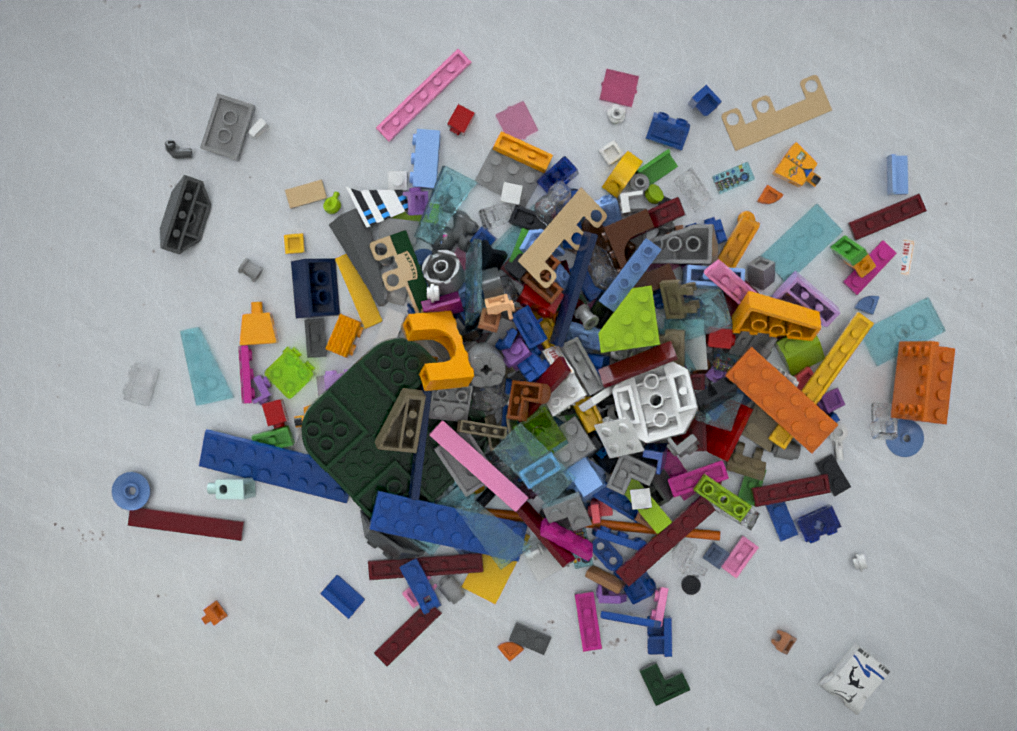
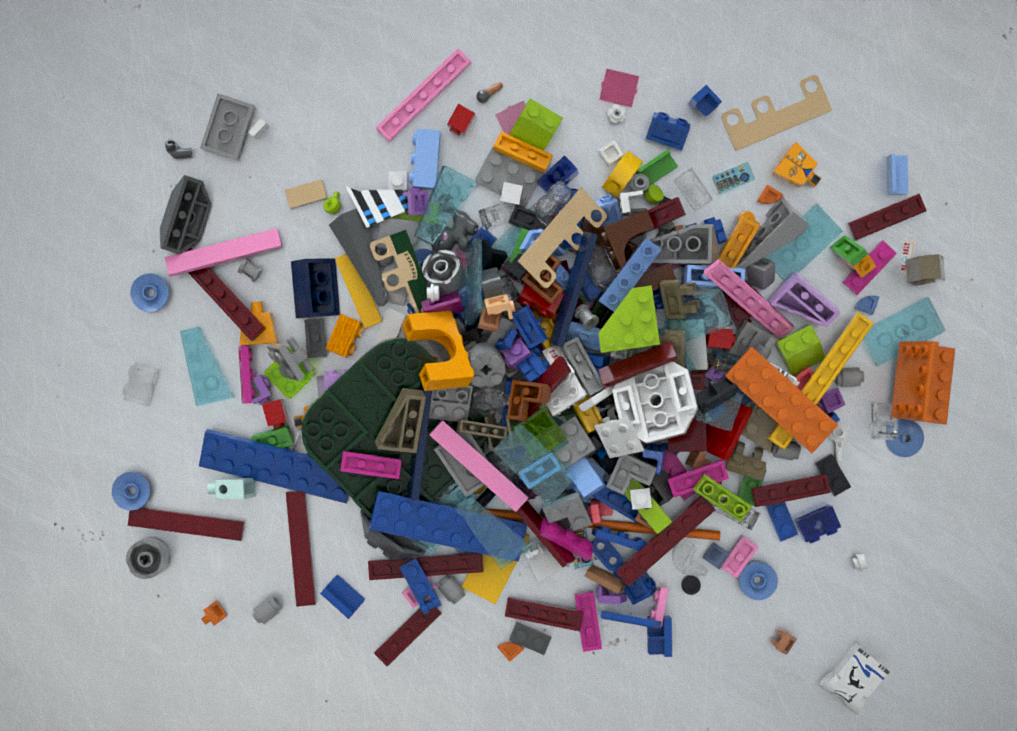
yellow plate [284,233,305,254] -> none
dark green plate [639,662,690,706] -> none
light grey bracket [666,434,699,458] -> none
light orange wedge [732,290,821,341] -> none
none -> light grey brick [126,538,169,579]
none -> medium blue dish [130,273,169,312]
none -> bright pink tile [164,228,282,277]
none -> dark red tile [186,248,266,342]
none -> light grey brick [252,597,282,624]
none -> light grey plate [267,336,313,381]
none -> dark red tile [285,491,316,607]
none -> dark pink plate [340,451,402,479]
none -> piece [476,82,503,103]
none -> dark red tile [505,597,583,632]
none -> lime slope [509,99,563,151]
none -> nougat tile [685,451,711,469]
none -> light grey wedge [737,197,809,269]
none -> medium blue dish [739,562,778,600]
none -> light grey brick [835,367,864,387]
none -> dark tan wedge [905,254,945,286]

